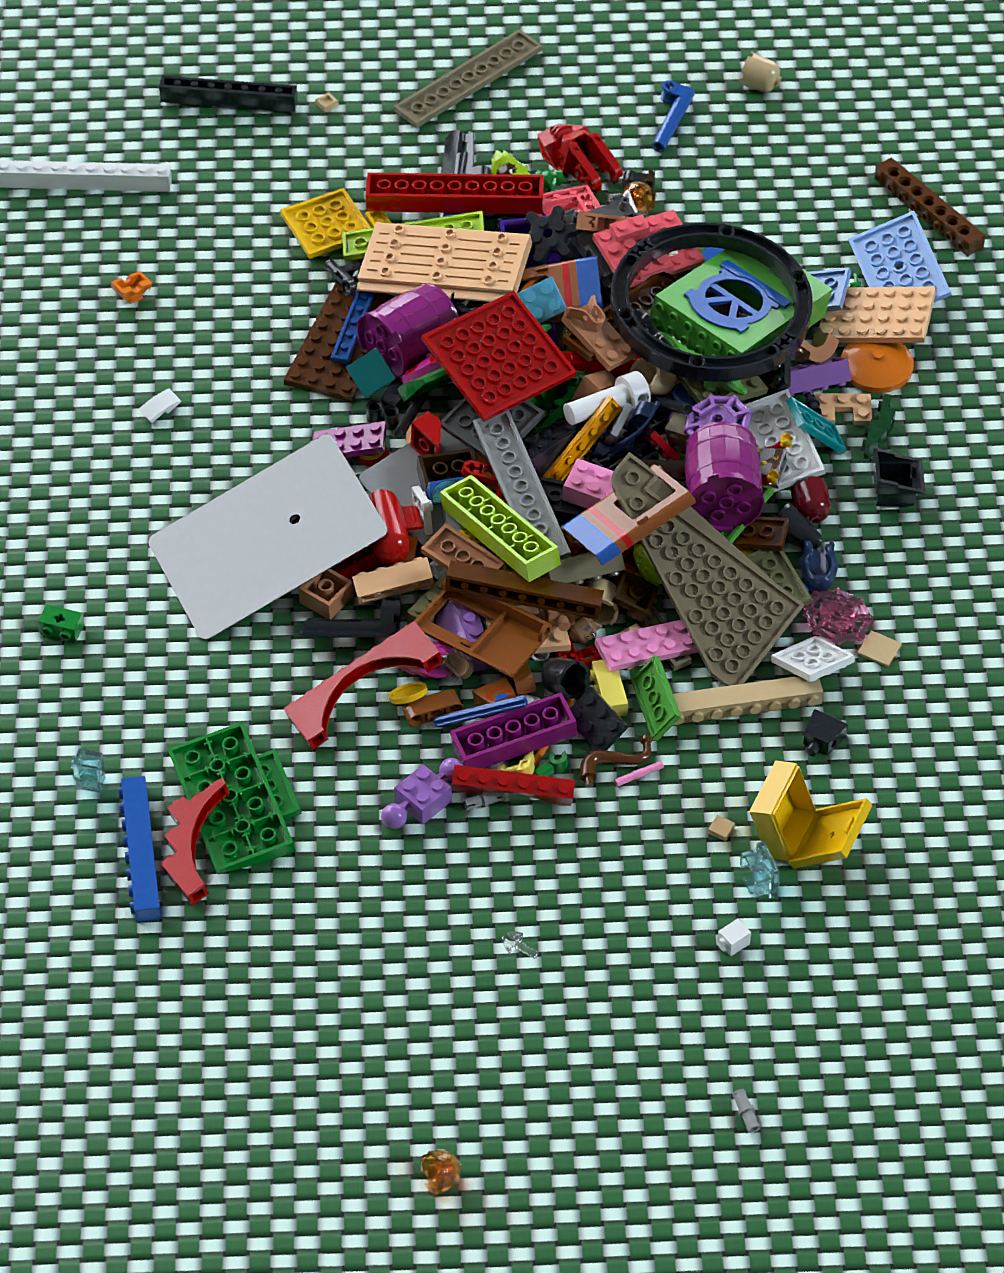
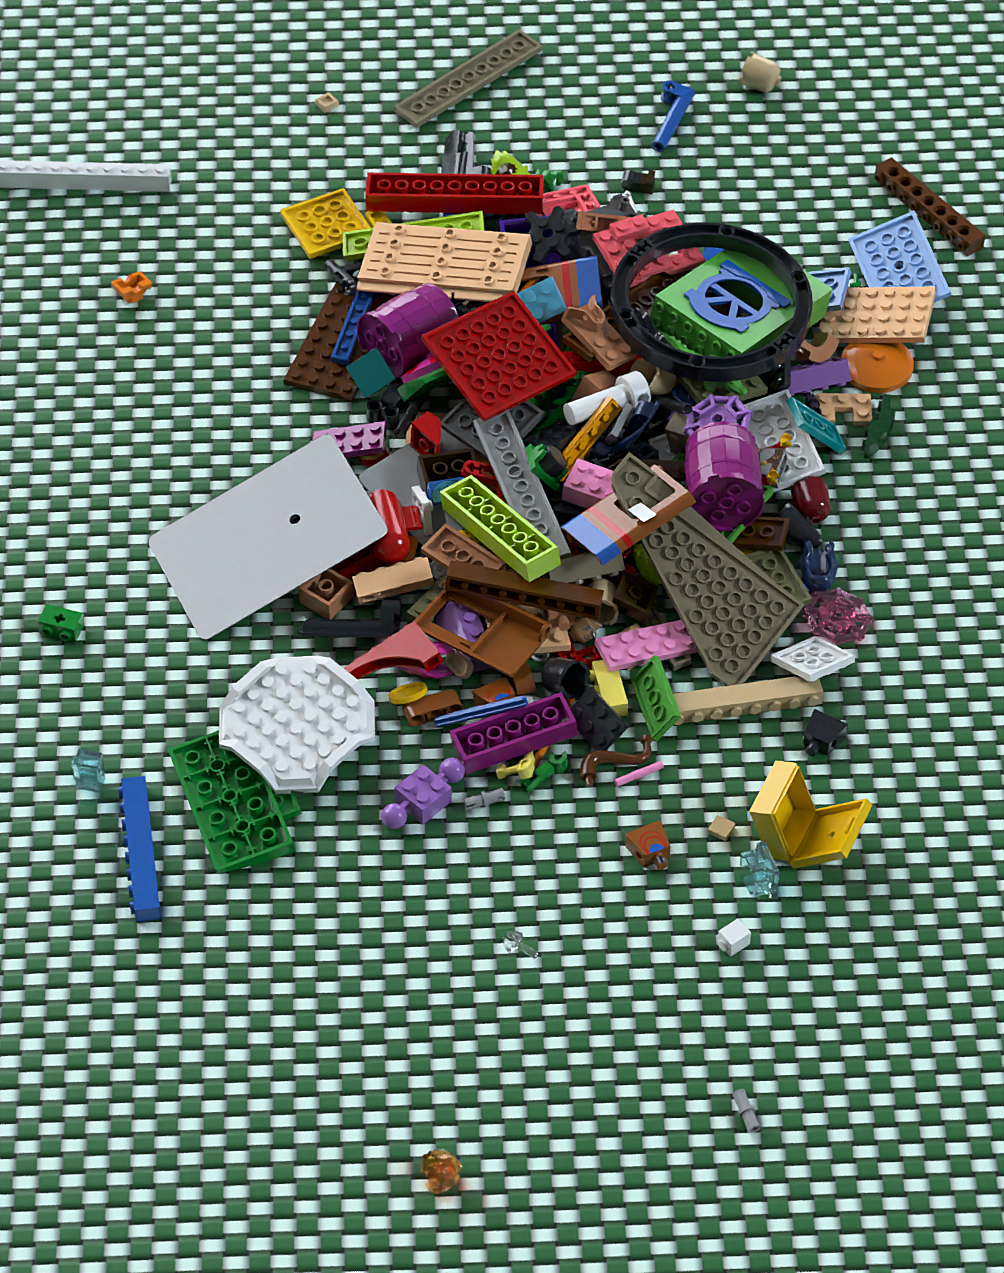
white slope [139,389,181,423] -> none
black brick [159,75,298,112] -> none
arch [161,778,230,906] -> none
red arch [451,765,575,806] -> none
red connector [537,124,623,193] -> none
clear orange cylinder [622,181,656,215] -> none
red plate [642,427,680,461] -> none
tan piece [857,630,902,667] -> none
black piece [872,448,926,506] -> none
none -> white plate [219,656,375,794]
none -> piece [526,444,568,491]
none -> dark orange torso [625,820,670,870]
none -> white sticker [628,503,656,522]

